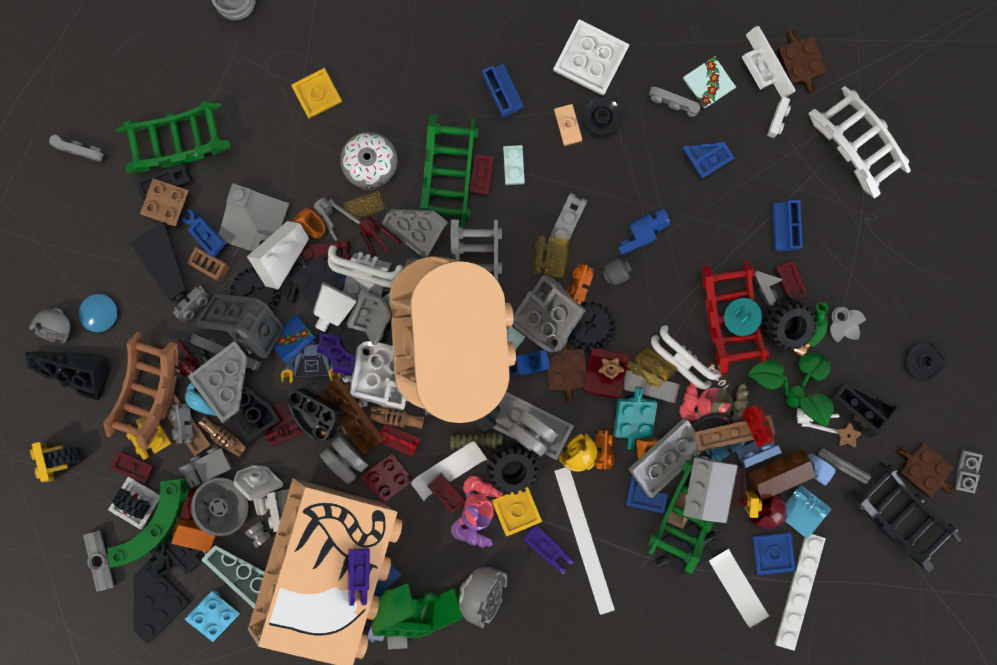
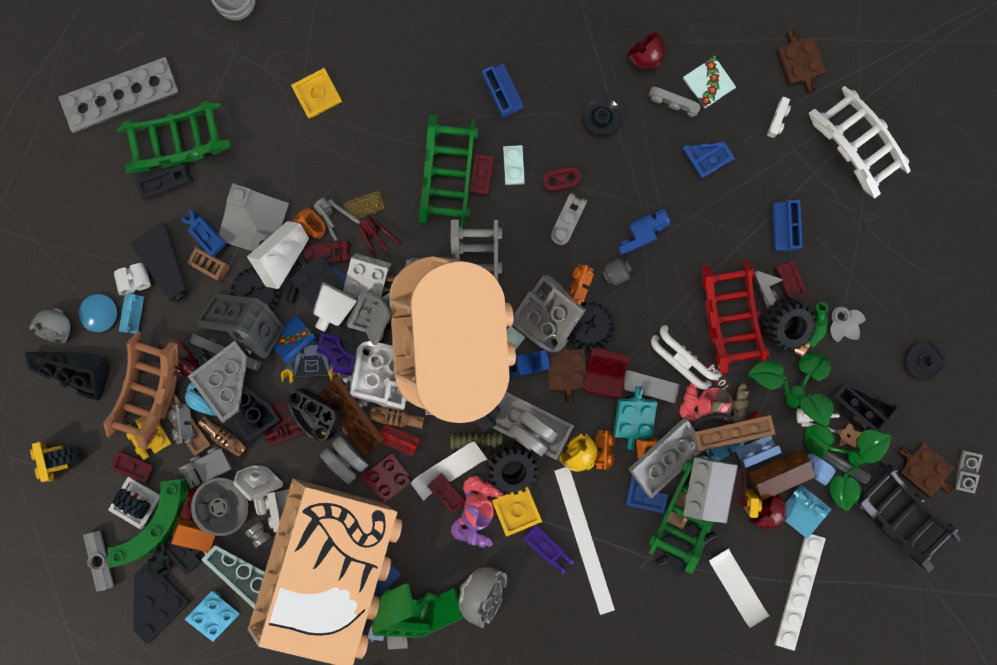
light grey plate [49,135,104,162] -> none
medium nougat hinge [140,178,189,227] -> none
light grey hinge [173,285,212,324] -> none
white piece [328,245,403,288] -> none
cylinder [340,132,398,190] -> none
dark purple hinge [347,548,370,606] -> none
light grey plate [381,209,448,258] -> none
clear yellow plate [532,235,570,278] -> none
white plate [553,19,630,96] -> none
light nougat plate [554,104,582,146] -> none
medium nougat plate [599,358,624,379] -> none
clear yellow plate [627,347,678,389] -> none
teal piece [724,298,762,336] -> none
white bracket [742,26,795,98] -> none
red hinge [742,405,774,448] -> none
blue tile [752,532,796,575] -> none
none -> light grey plate [59,57,180,133]
none -> white piece [114,263,151,295]
none -> medium azure hinge [119,294,144,334]
none -> dark red plate [543,167,581,191]
none -> dark red cylinder [627,32,665,69]
none -> green plant [805,425,892,511]

